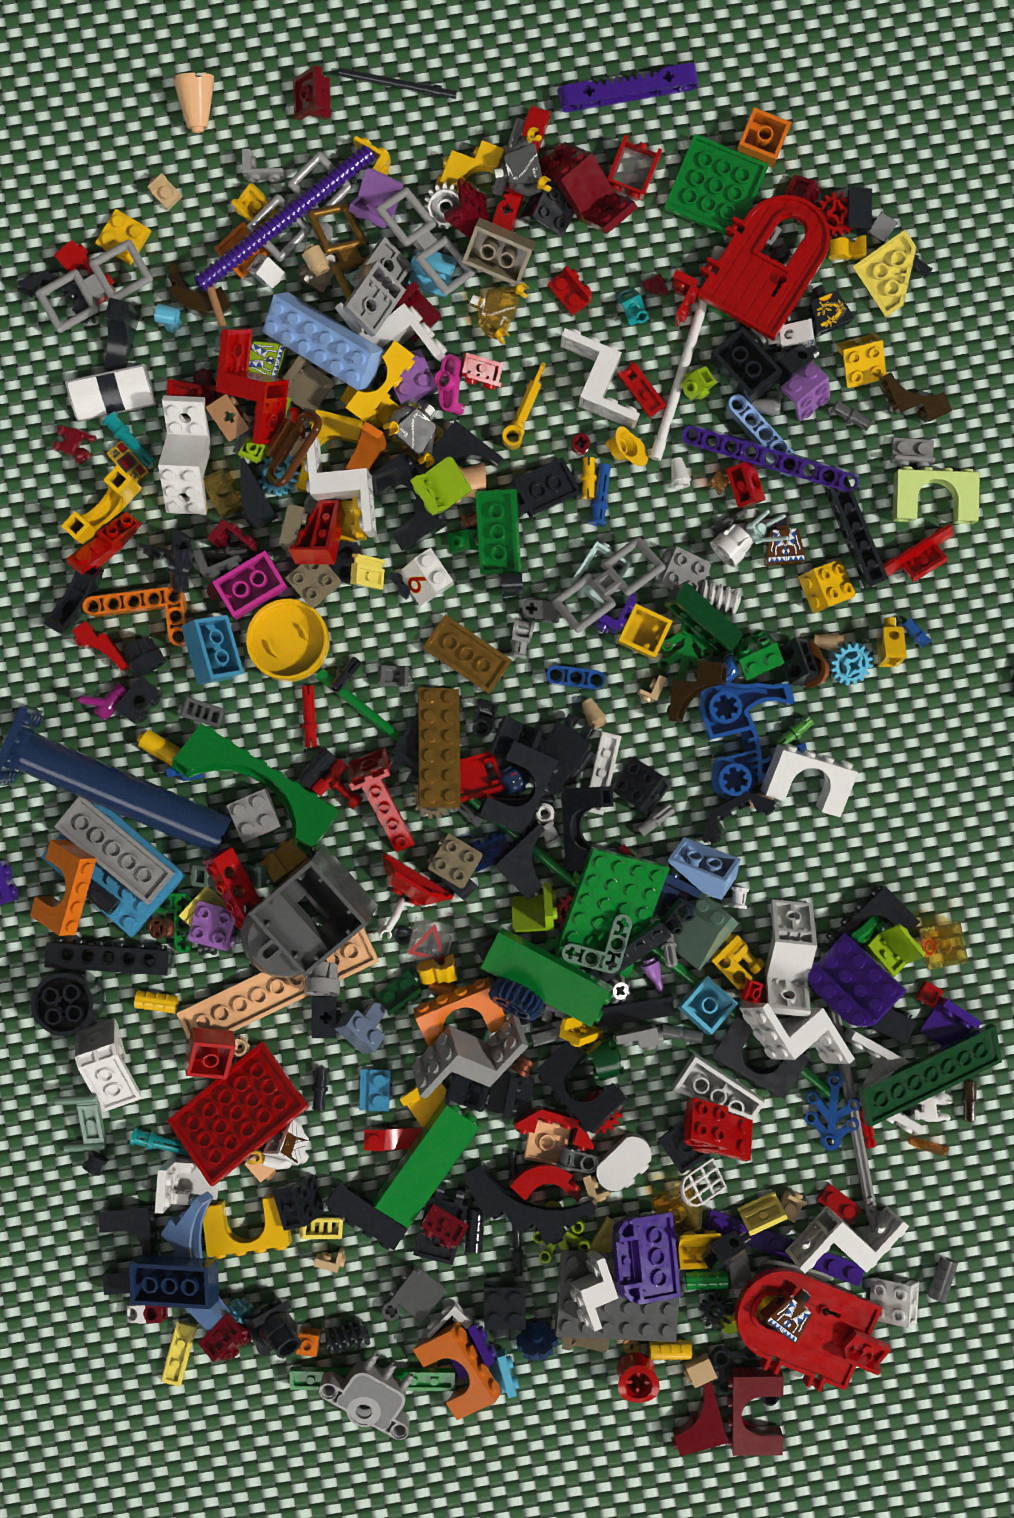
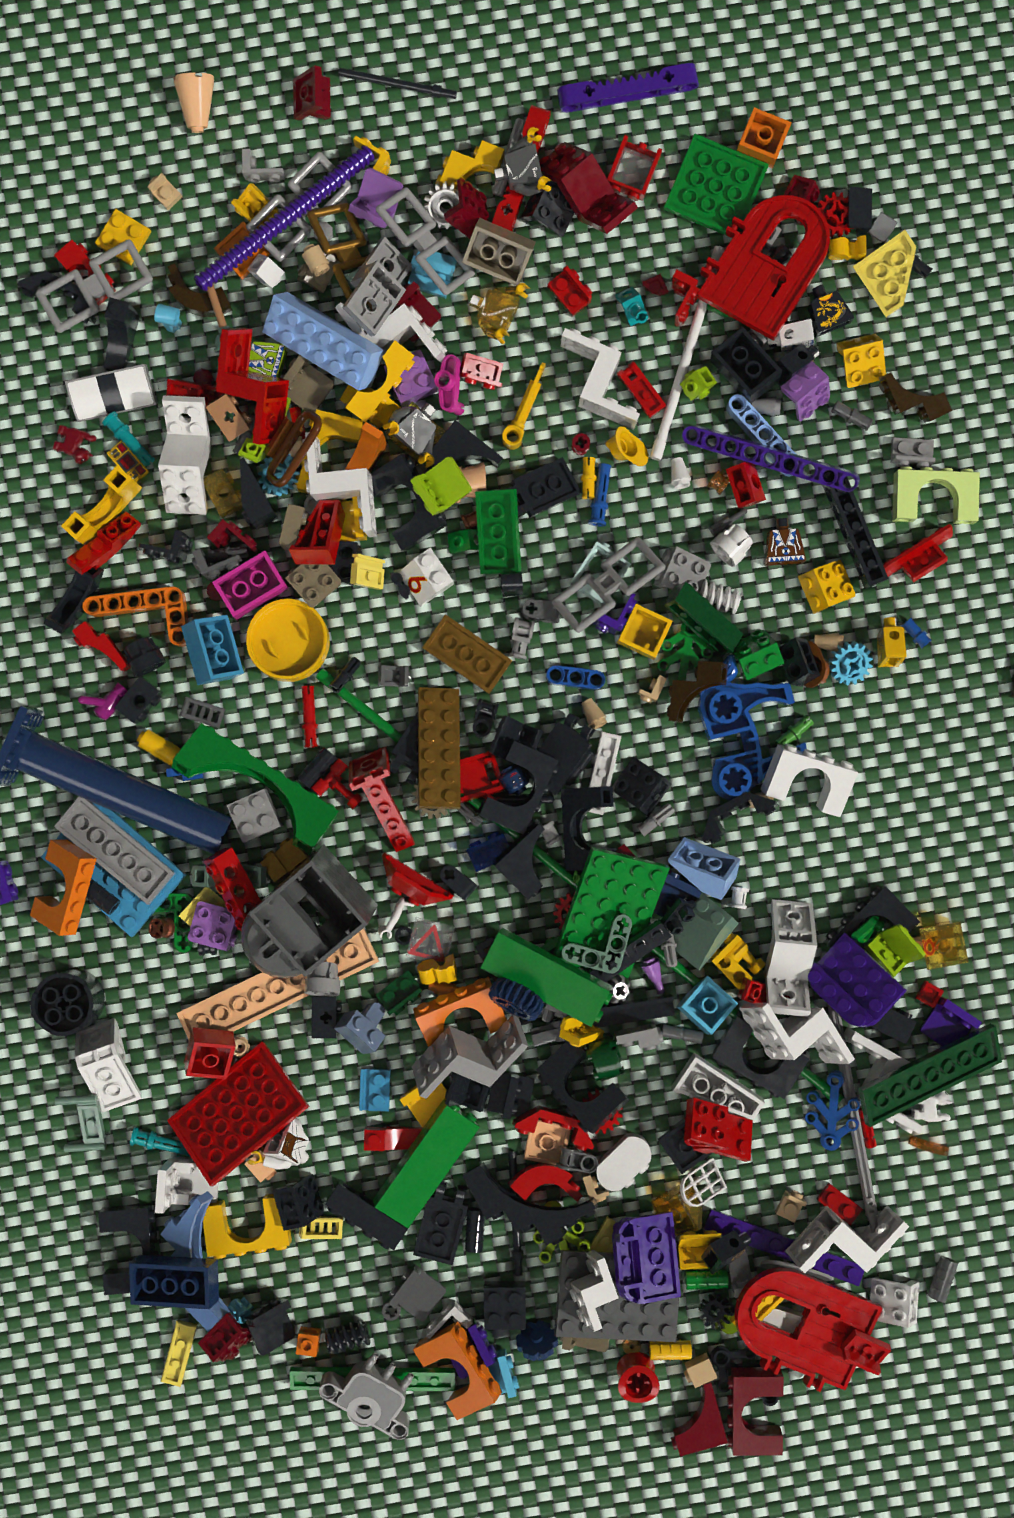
black brick [44,938,173,976] -> none
black wheel [82,1151,108,1176] -> none
leg [127,1303,168,1324] -> none
yellow axle [134,990,179,1014] -> none
black piece [168,538,193,593] -> none
black piece [259,1312,302,1359] -> none
black pin [312,1067,328,1110] -> none
tan bracket [313,1247,347,1273] -> none
dark red bracket [418,1204,469,1250] -> none
dark tan bracket [427,833,482,888] -> none
lime bracket [511,882,558,932] -> none
copper wheel [511,1054,536,1078] -> none
white plate [534,803,555,824] -> none
light yellow plate [737,1191,788,1236] -> none
light aqua plant [745,510,789,544] -> none
torso [760,1288,812,1344] -> none
dark brown axle [962,1080,978,1122] -> none

